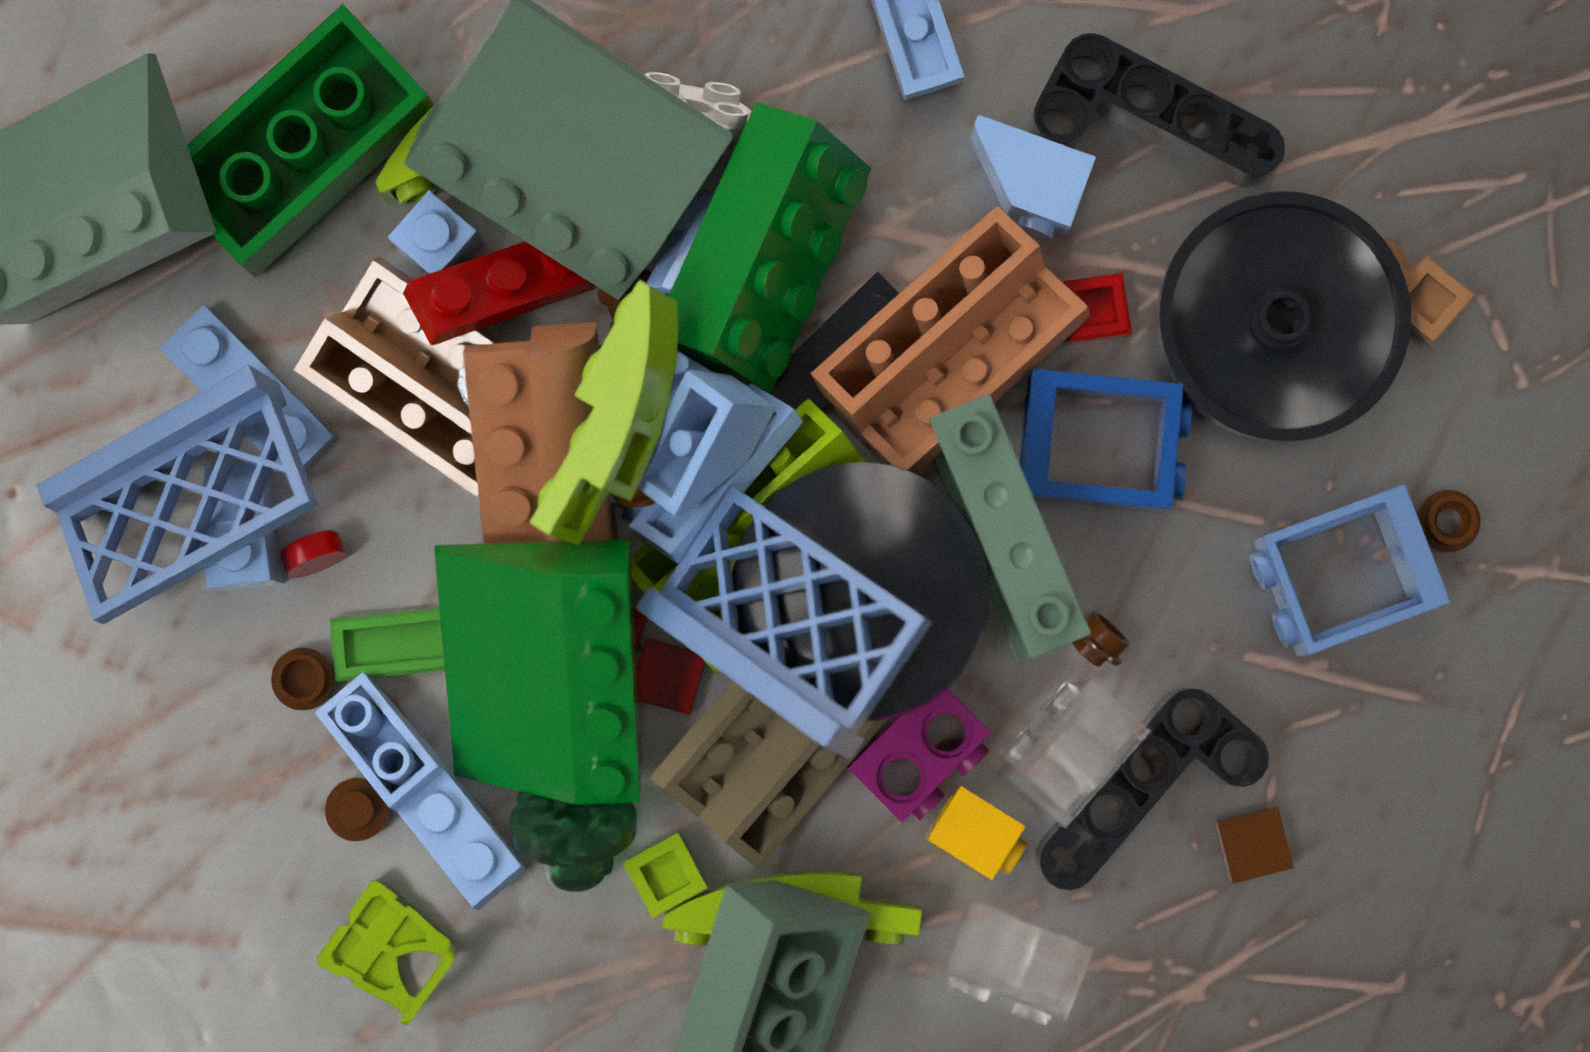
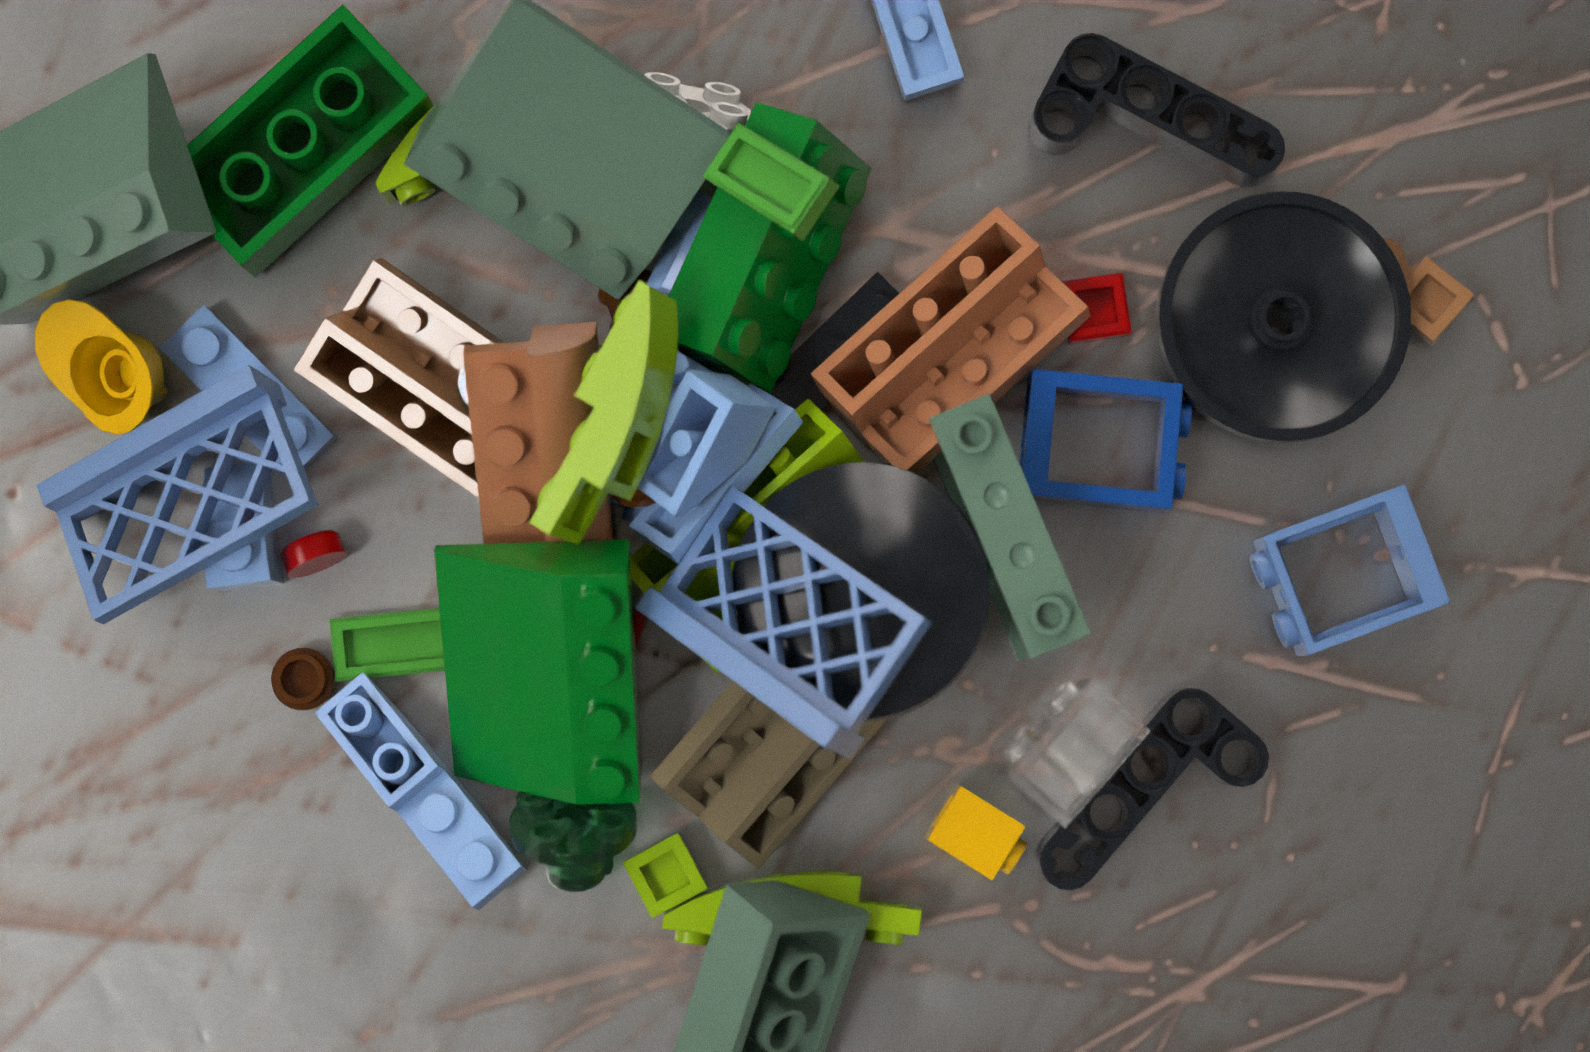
lime piece [317,879,456,1025] -> none
reddish brown plate [325,778,389,841] -> none
light blue brick [387,190,485,275] -> none
red plate [403,241,595,346] -> none
red tile [637,638,705,715] -> none
magenta brick [847,688,992,822] -> none
clear brick [943,899,1093,1025] -> none
light blue slope [970,114,1096,240] -> none
reddish brown plate [1072,610,1130,668] -> none
reddish brown tile [1214,806,1294,883] -> none
reddish brown plate [1417,490,1481,553] -> none
none -> yellow piece [35,299,168,435]
none -> bright green tile [703,123,839,241]

